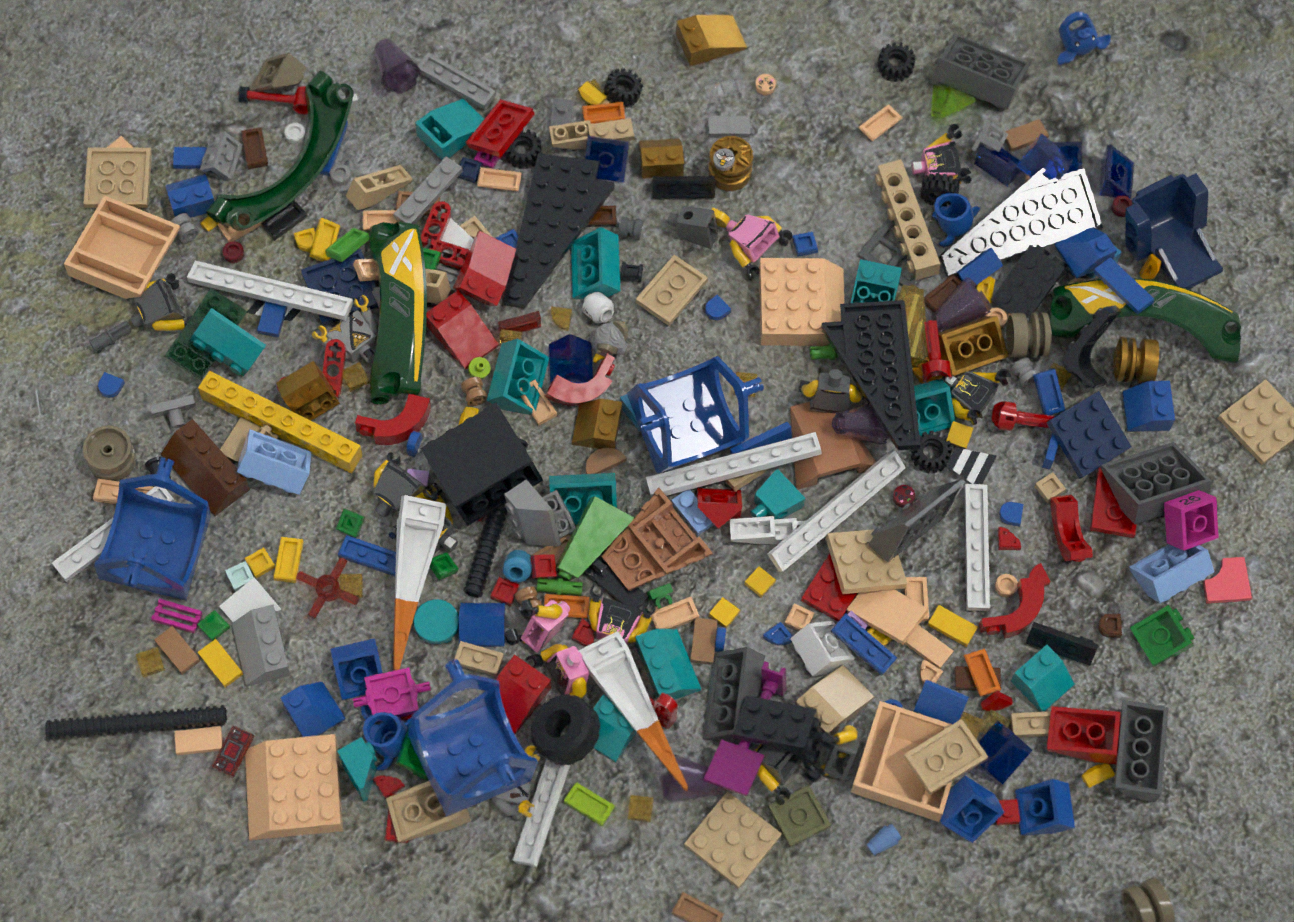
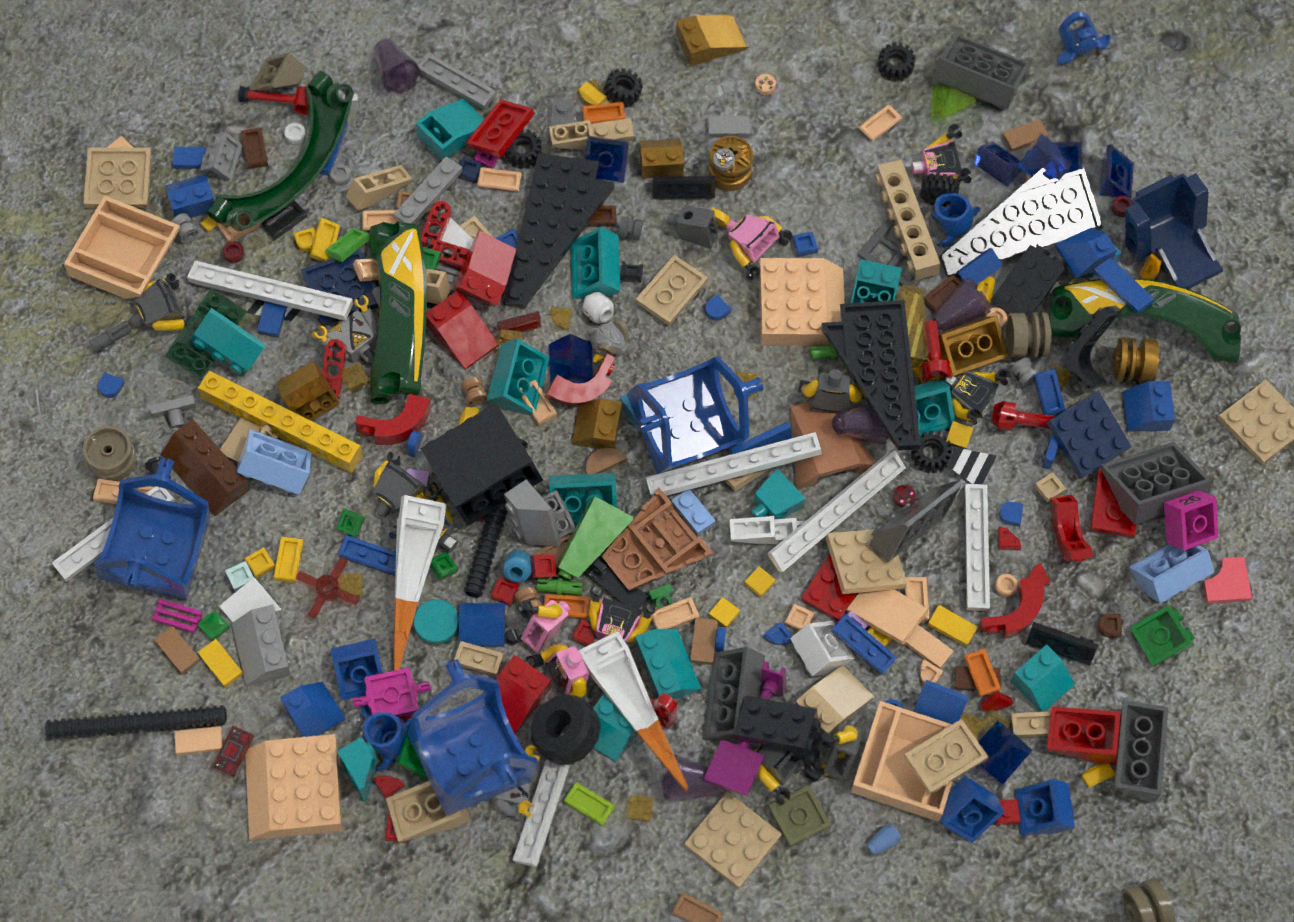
clear yellow tile [136,647,165,677] -> none
lime tile [468,357,491,380] -> none
red slope [697,488,742,529] -> none
light grey bracket [971,123,1008,152] -> none

